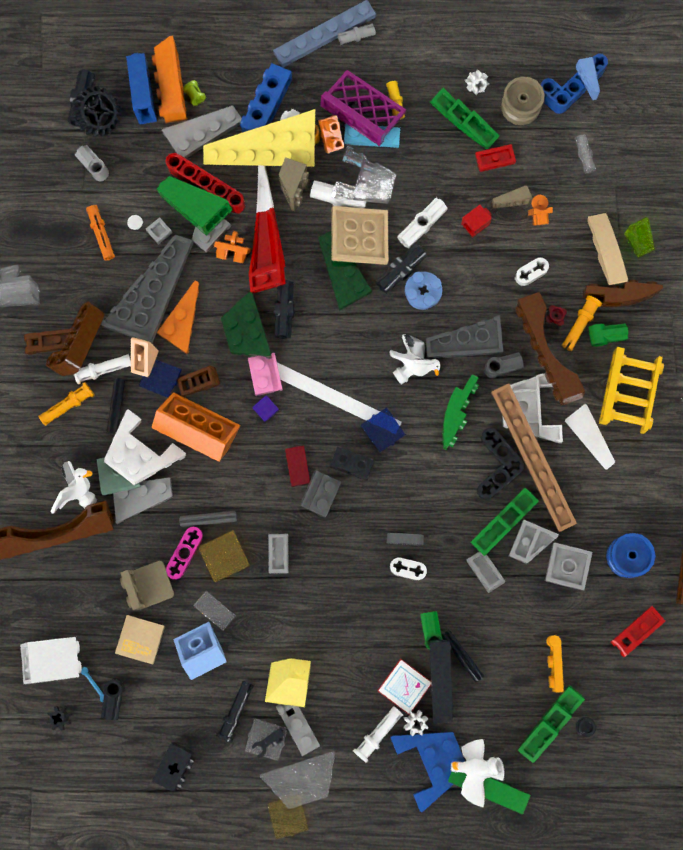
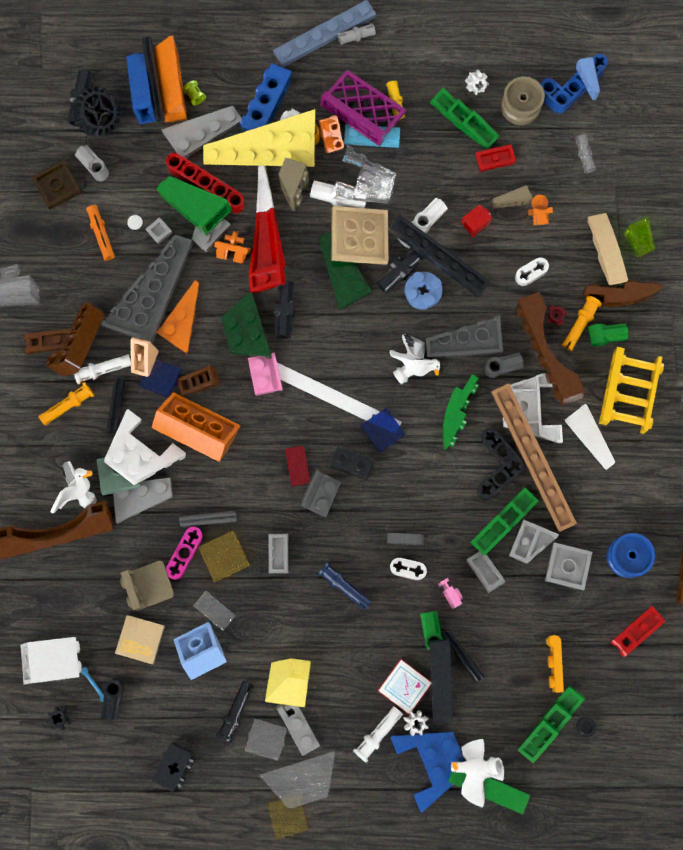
dark purple tile [252,395,279,422] -> none
black plate [252,727,285,758] -> none
none -> dark brown plate [31,160,82,210]
none -> black axle [142,36,165,122]
none -> dark blue pin [317,562,372,611]
none -> black plate [388,214,490,297]
none -> bright pink plate [438,578,463,609]

